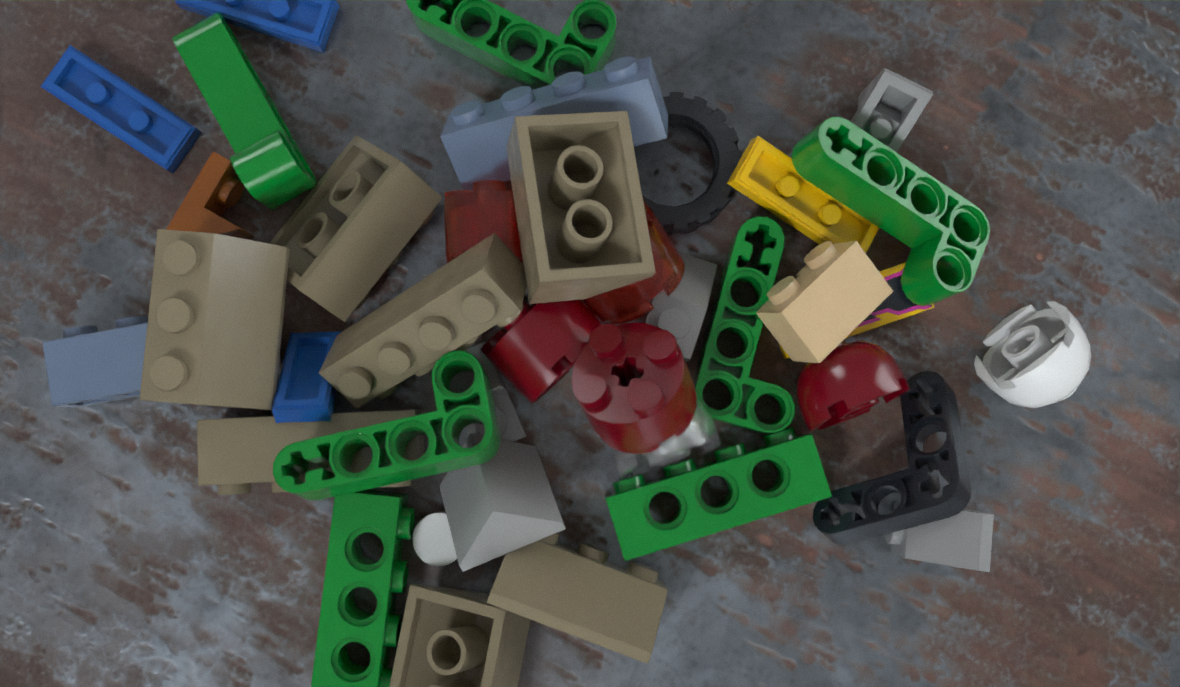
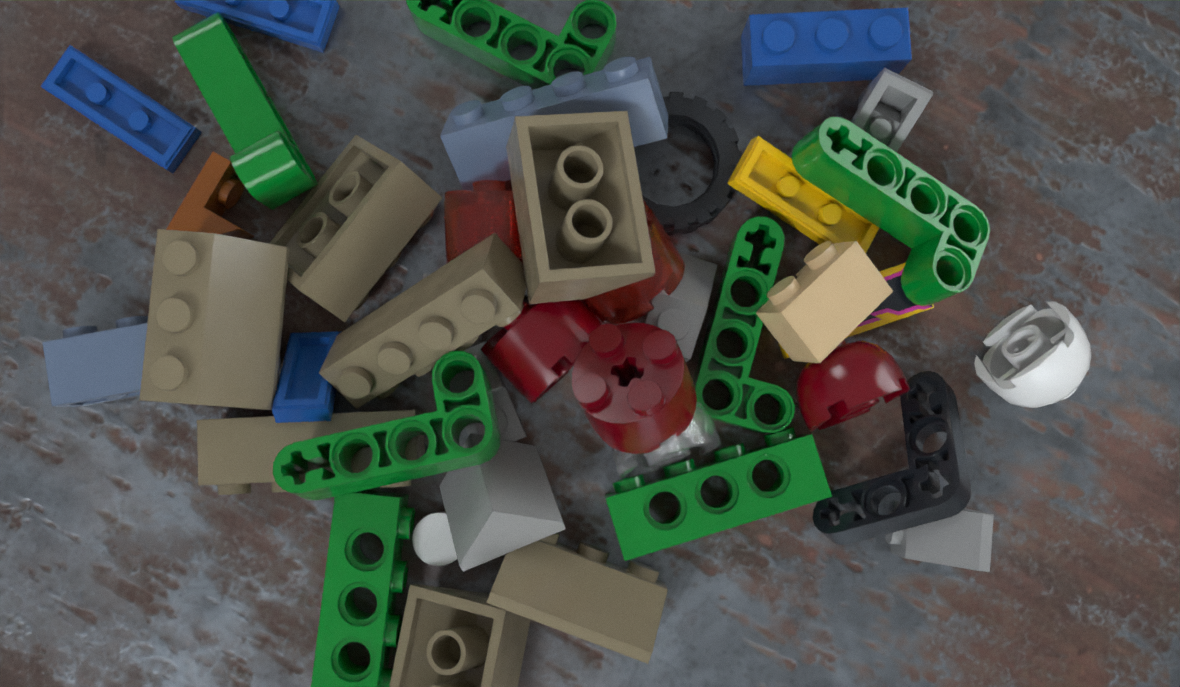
none -> blue brick [741,7,912,86]

